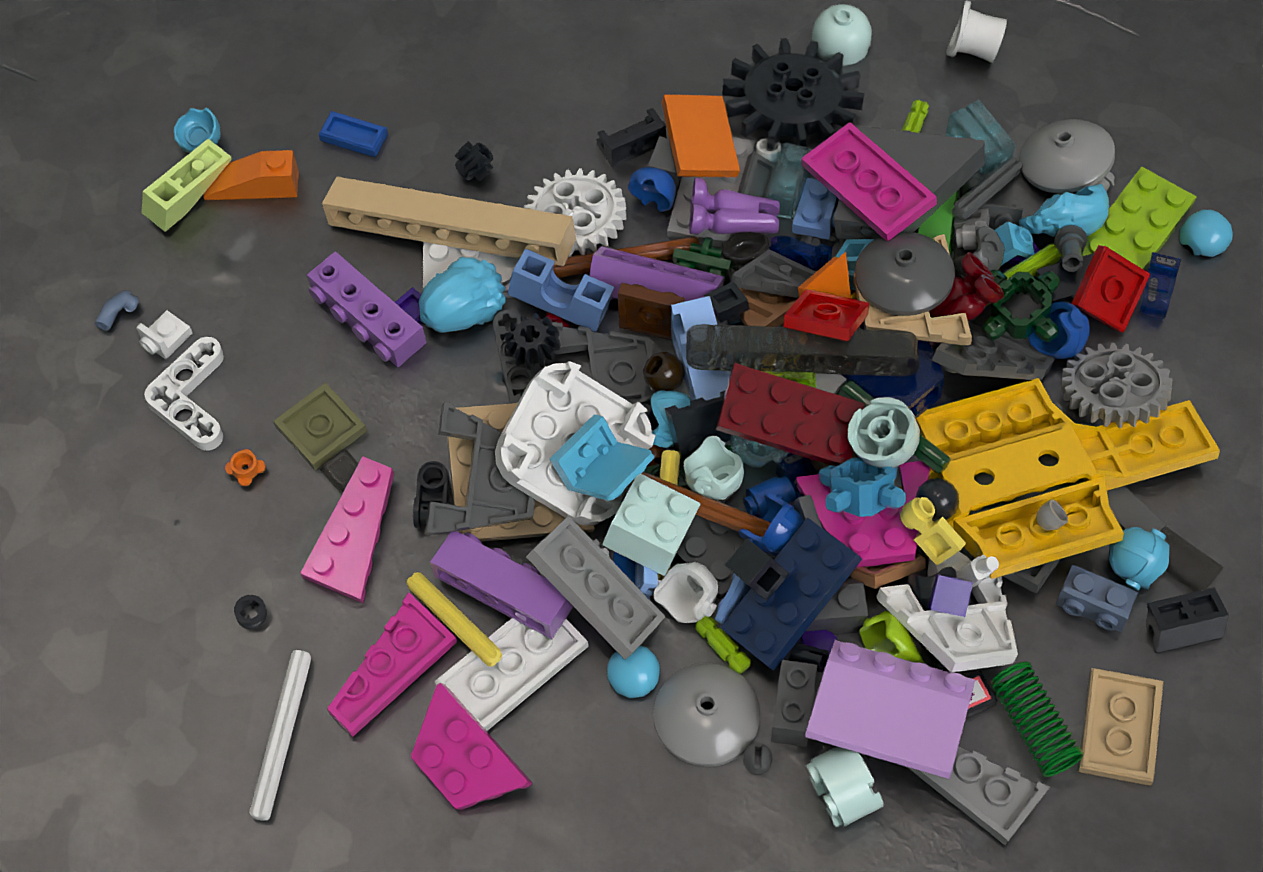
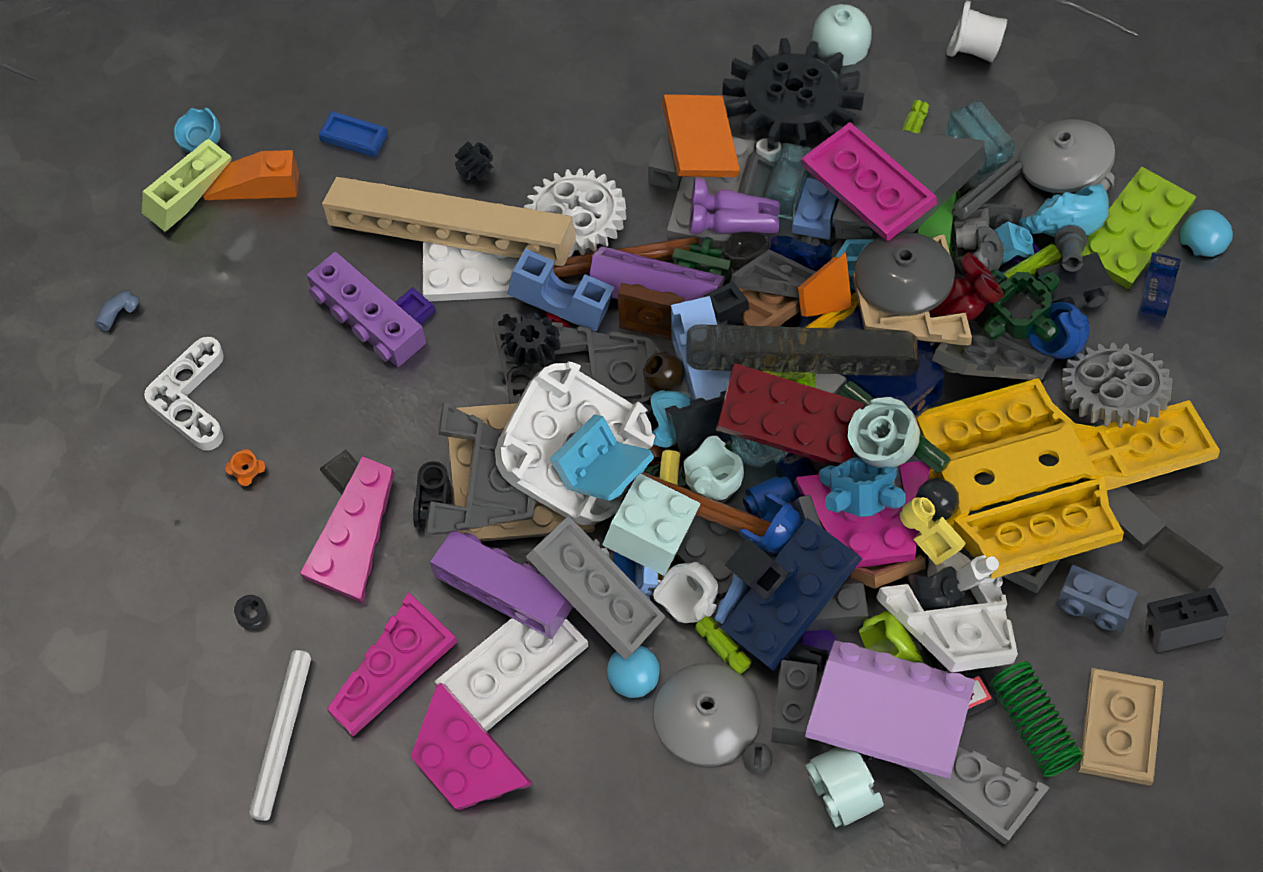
white bracket [136,310,193,359] -> none
olive tile [273,382,367,470] -> none
light yellow axle [406,572,503,667] -> none
medium azure piece [419,256,506,333] -> none
black hinge [596,108,666,168] -> none
blue hair [628,167,676,212] -> none
red tile [783,289,869,341] -> none
tile [928,573,973,617] -> none
light grey hinge [1036,499,1068,531] -> none
red tile [1071,245,1151,333] -> none
medium azure cap [1108,527,1170,591] -> none

